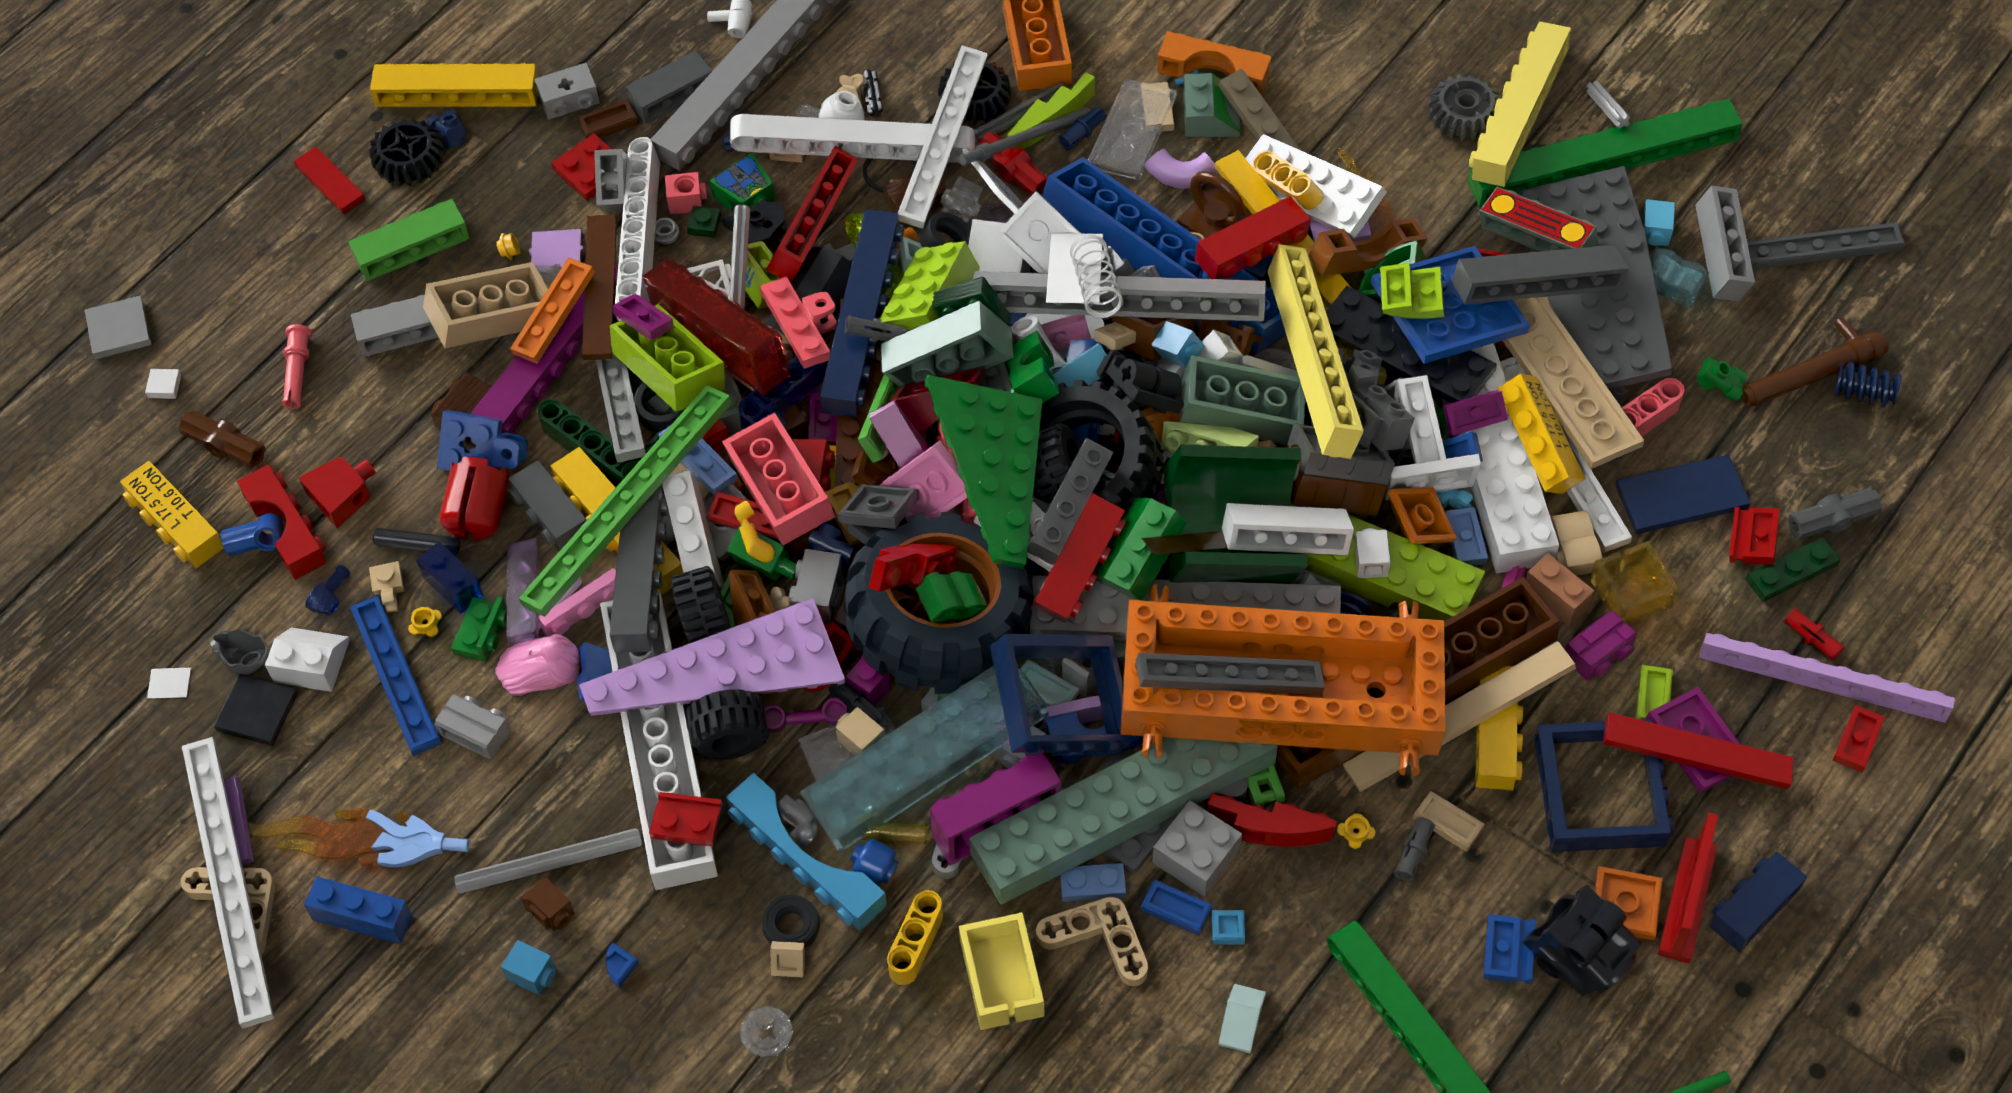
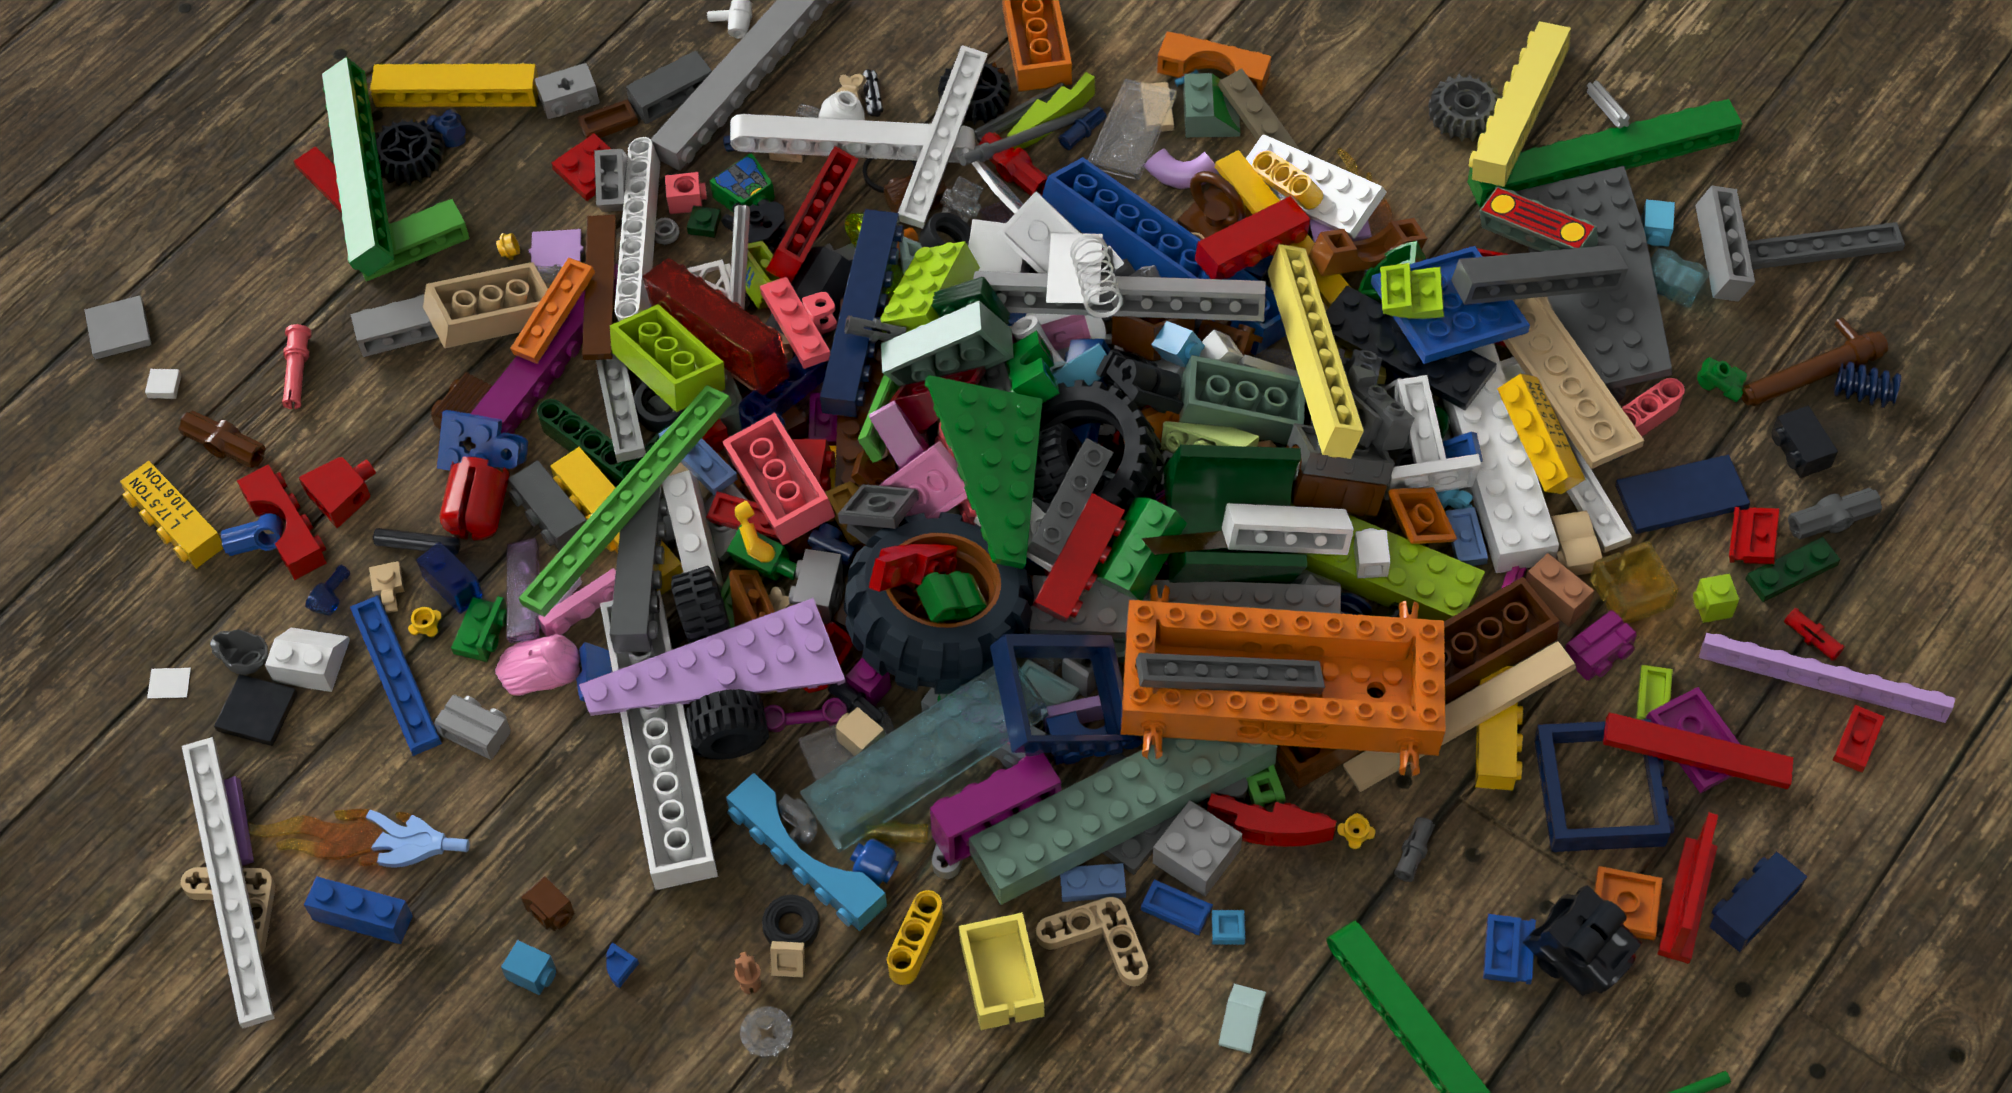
light grey axle [455,828,642,893] -> none
magenta plate [613,293,674,340] -> none
red plate [649,792,723,847] -> none
tan plate [1094,322,1136,351] -> none
tan tile [1413,791,1485,852] -> none
magenta plate [1443,390,1508,435] -> none
none -> brick [322,56,394,277]
none -> nougat axle [735,952,761,994]
none -> lime brick [1693,573,1739,623]
none -> black brick [1771,405,1838,478]

